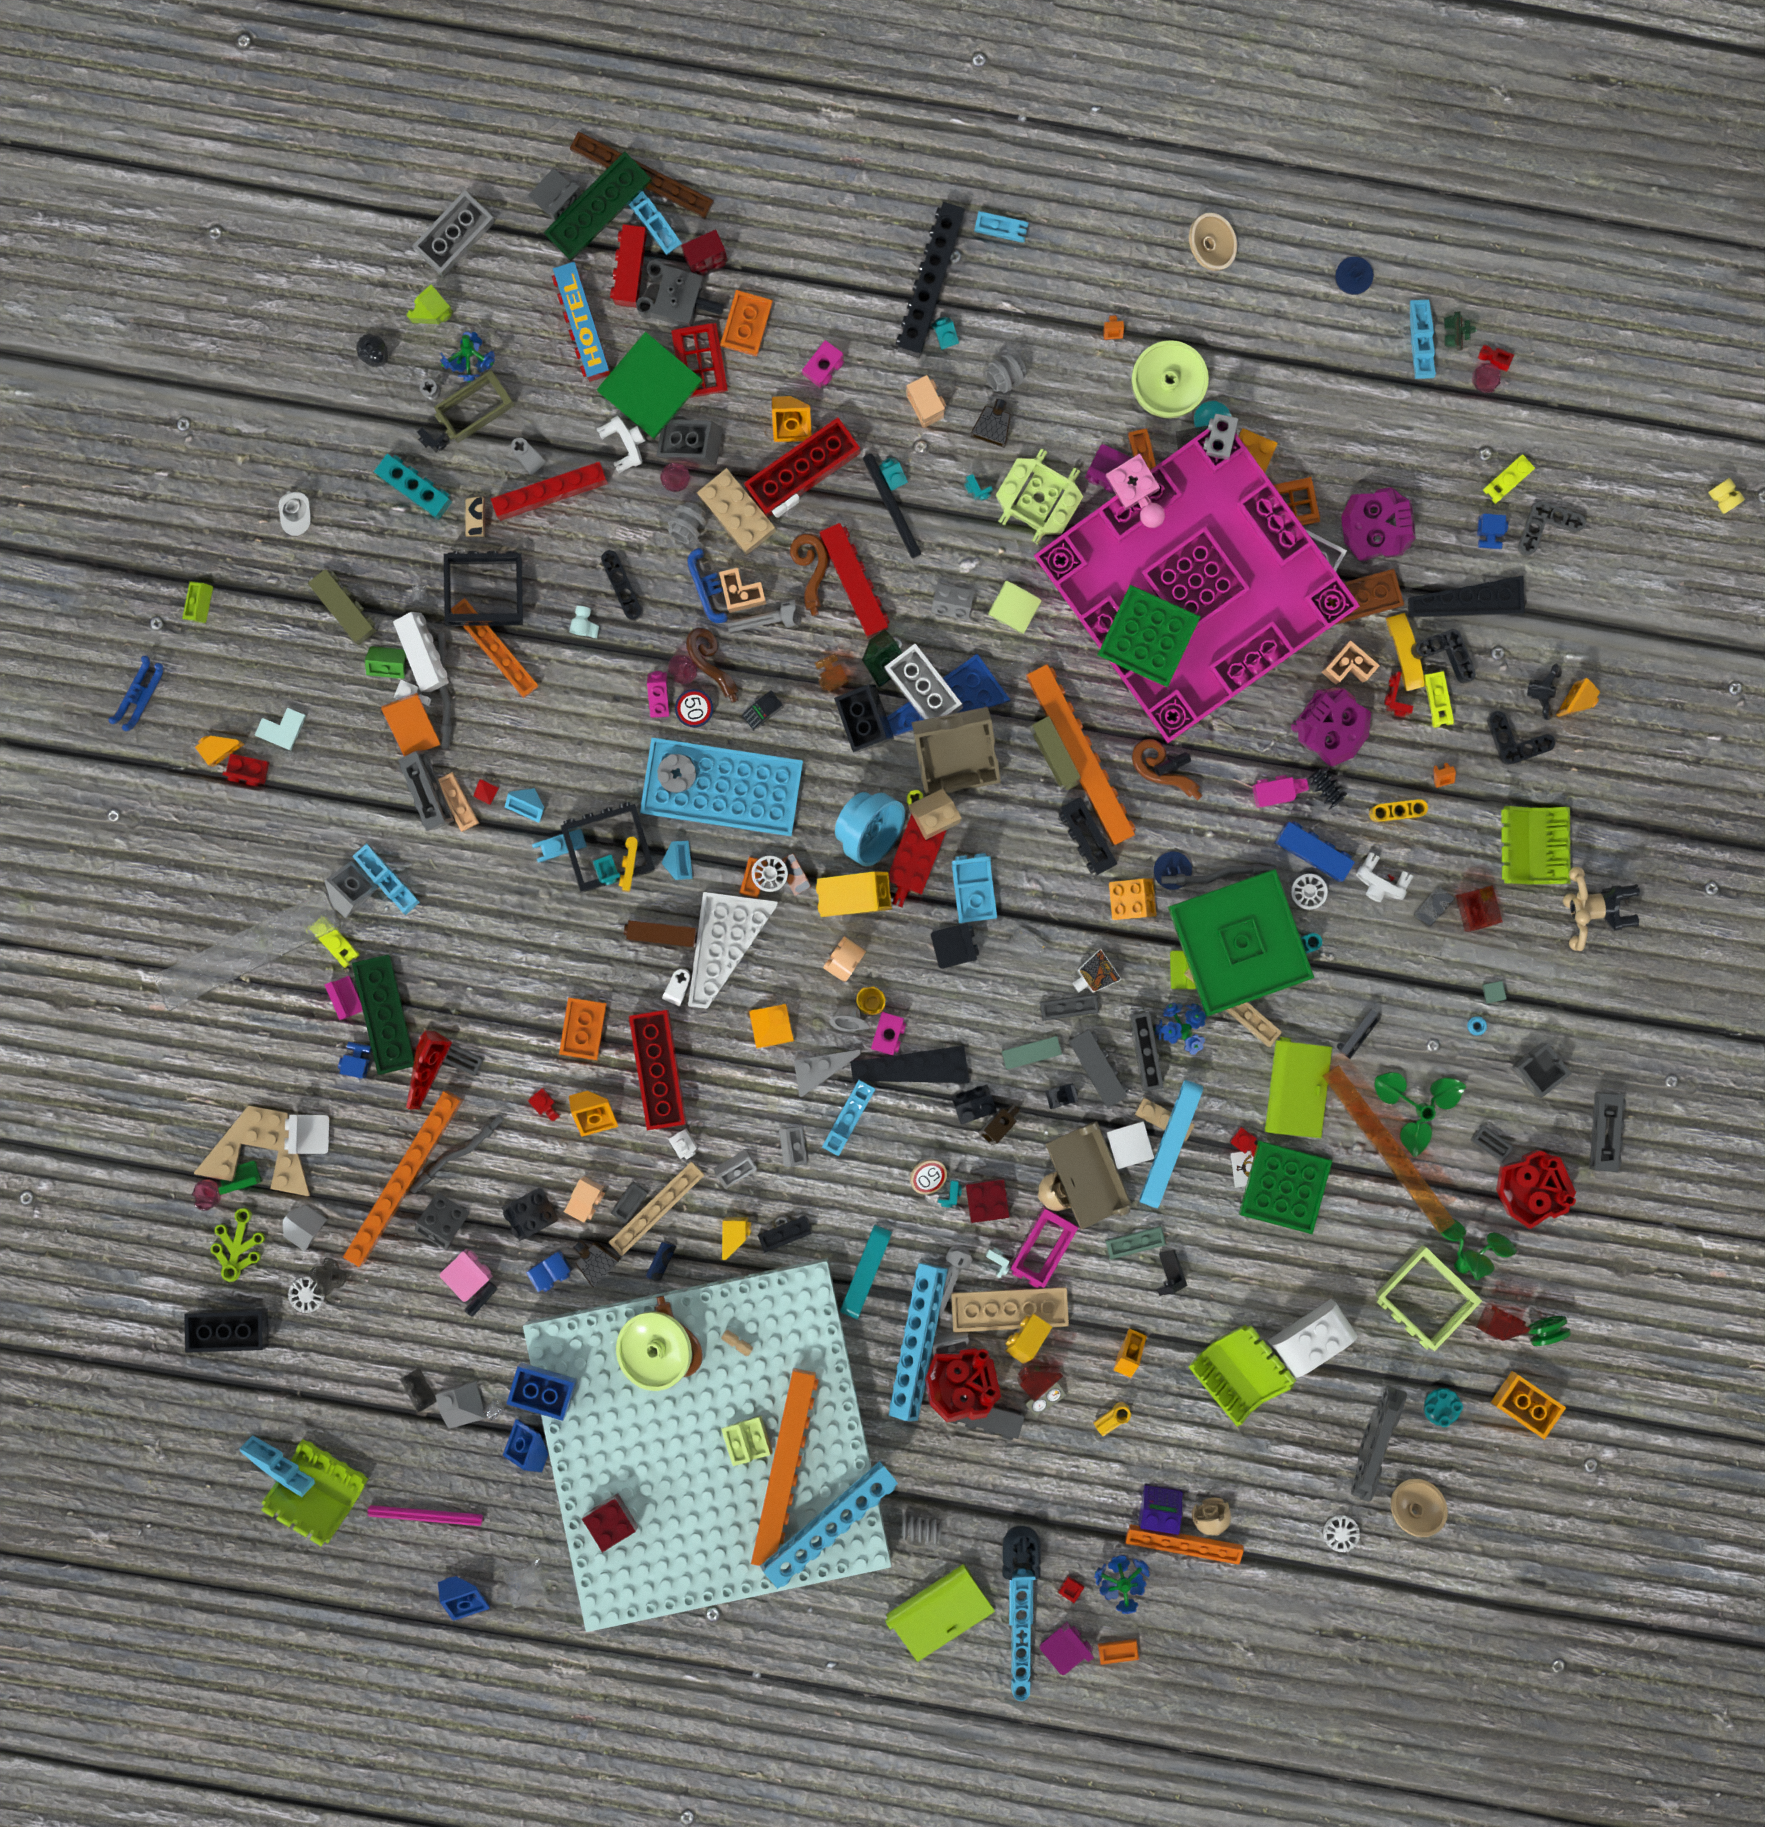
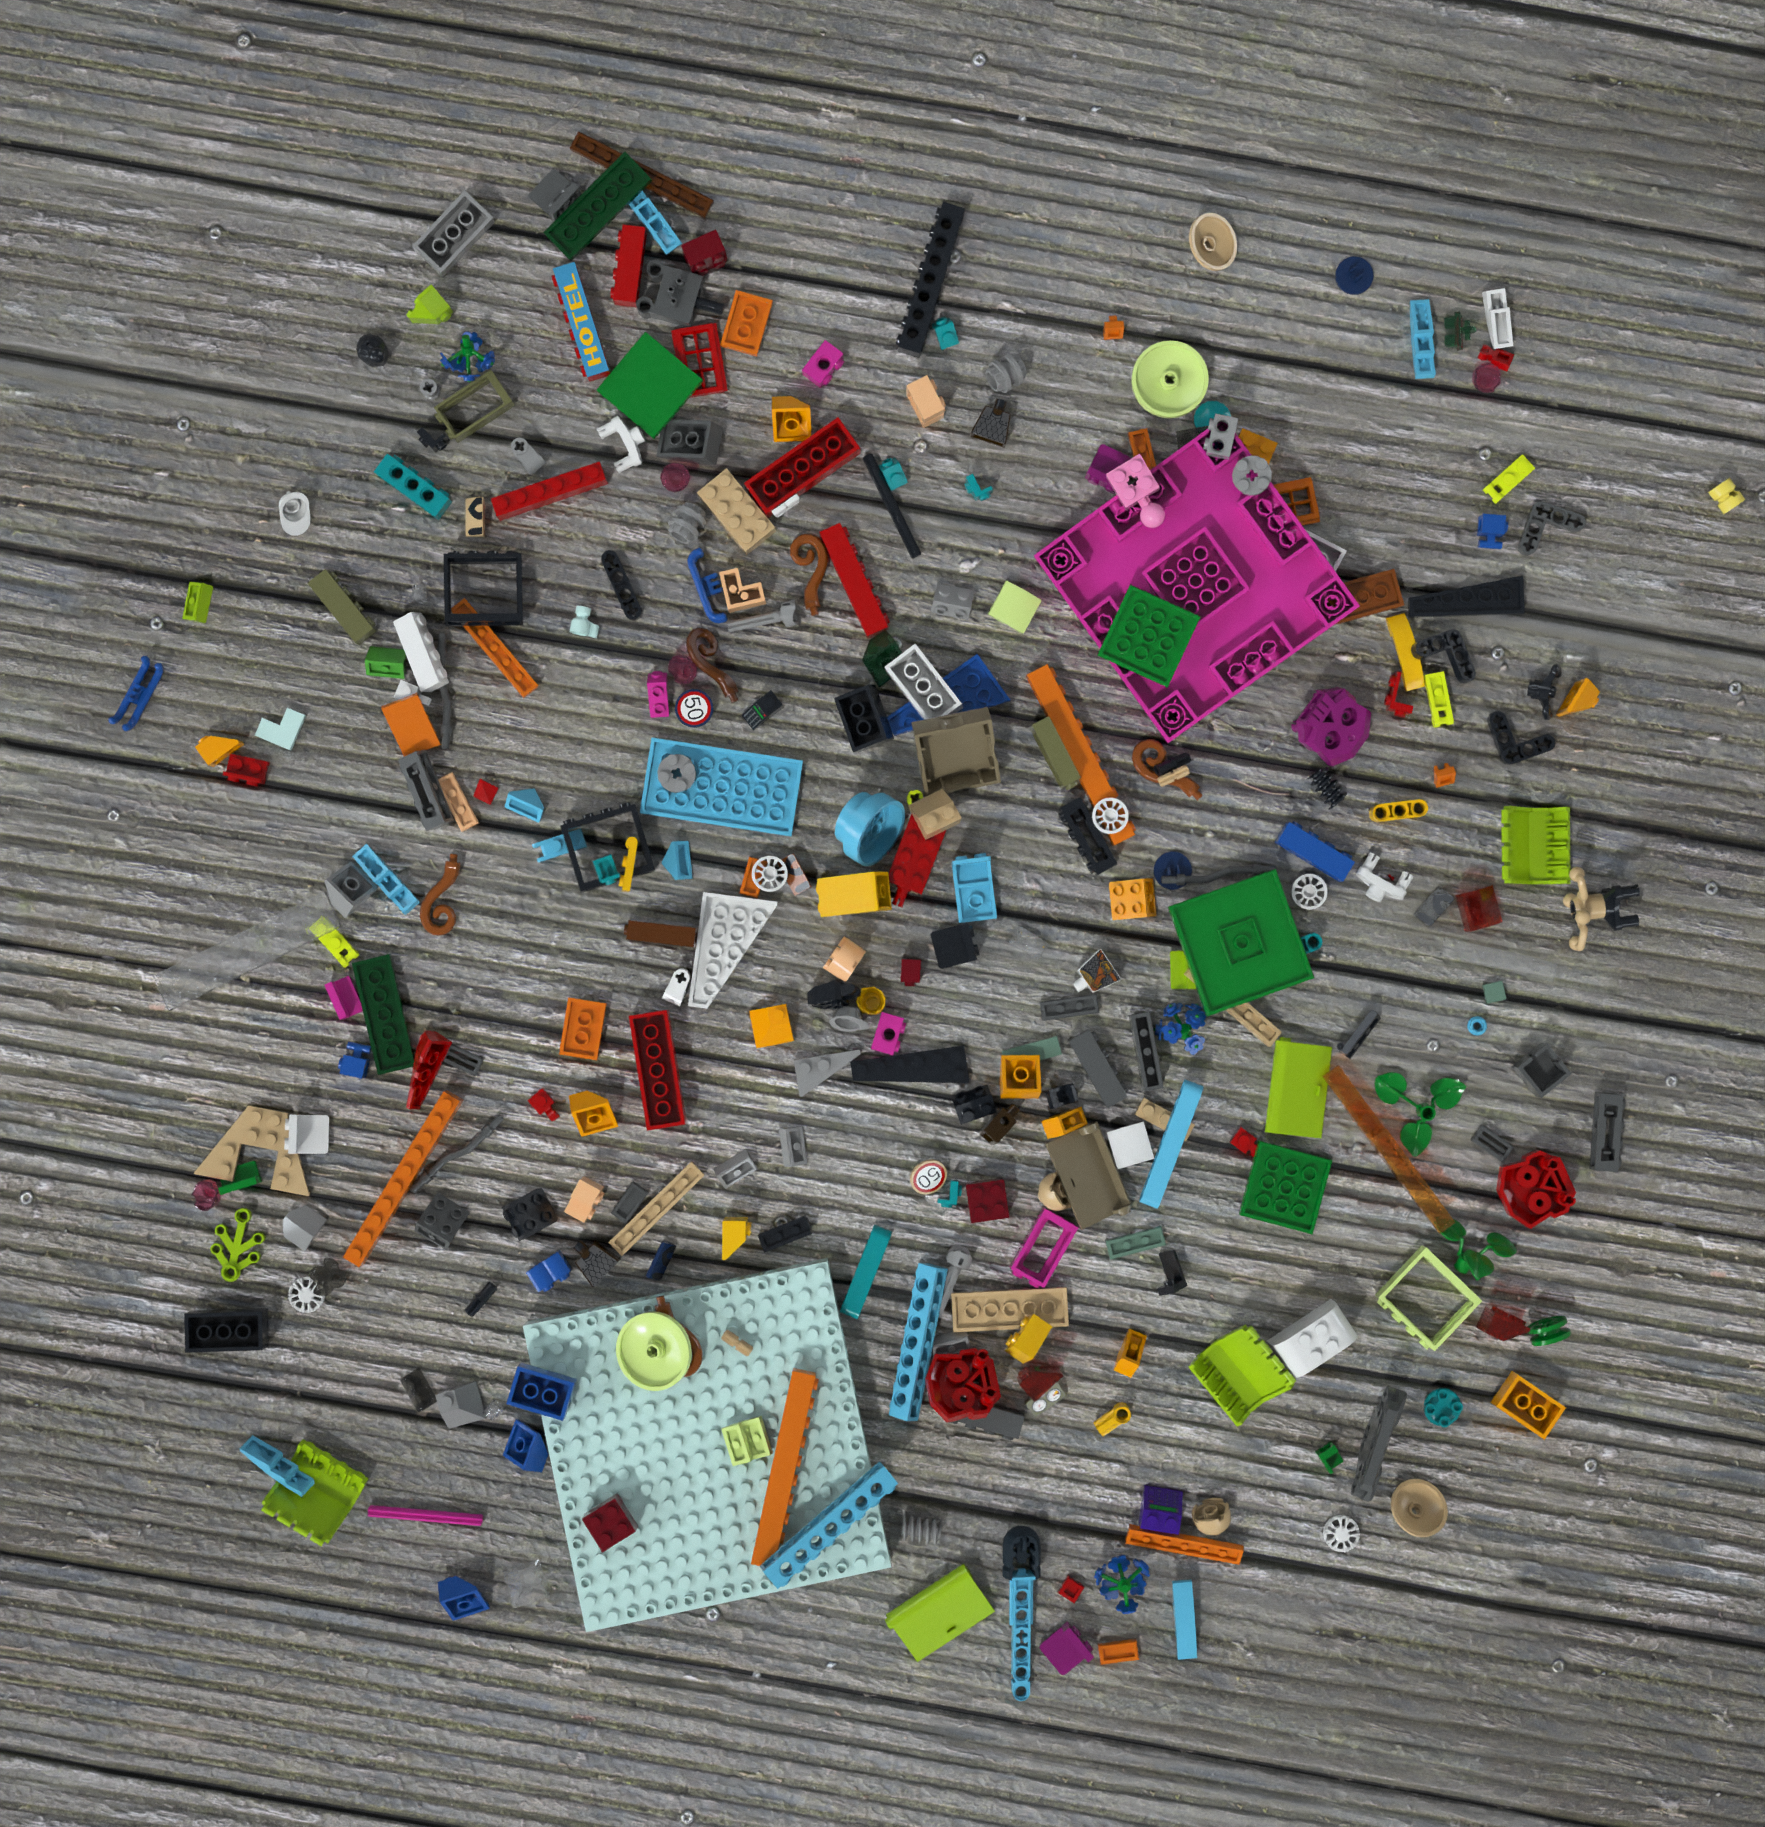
bright pink bracket [440,1249,493,1302] -> none
white brick [668,1128,698,1160] -> none
clear orange brick [814,653,849,693] -> none
medium azure slope [822,1080,875,1156] -> none
medium azure hinge [974,211,1029,243] -> none
light aqua bracket [985,1247,1011,1278] -> none
yellowish green piece [996,449,1083,544] -> none
white sticker [1230,1150,1256,1188] -> none
dark pink hinge [1252,775,1309,808] -> none
light nougat brick [1321,640,1380,685] -> none
magenta brick [1341,487,1416,562] -> none
none -> dark orange plant [420,854,461,936]
none -> black hinge [807,980,862,1009]
none -> dark red brick [900,959,921,987]
none -> light orange slope [999,1055,1041,1099]
none -> light orange slope [1041,1106,1088,1139]
none -> white wheel [1092,798,1129,834]
none -> tan piece [1157,765,1190,787]
none -> medium azure slope [1172,1579,1197,1660]
none -> light grey plate [1232,456,1272,496]
none -> green panel [1315,1441,1343,1475]
none -> white slope [1482,288,1513,349]

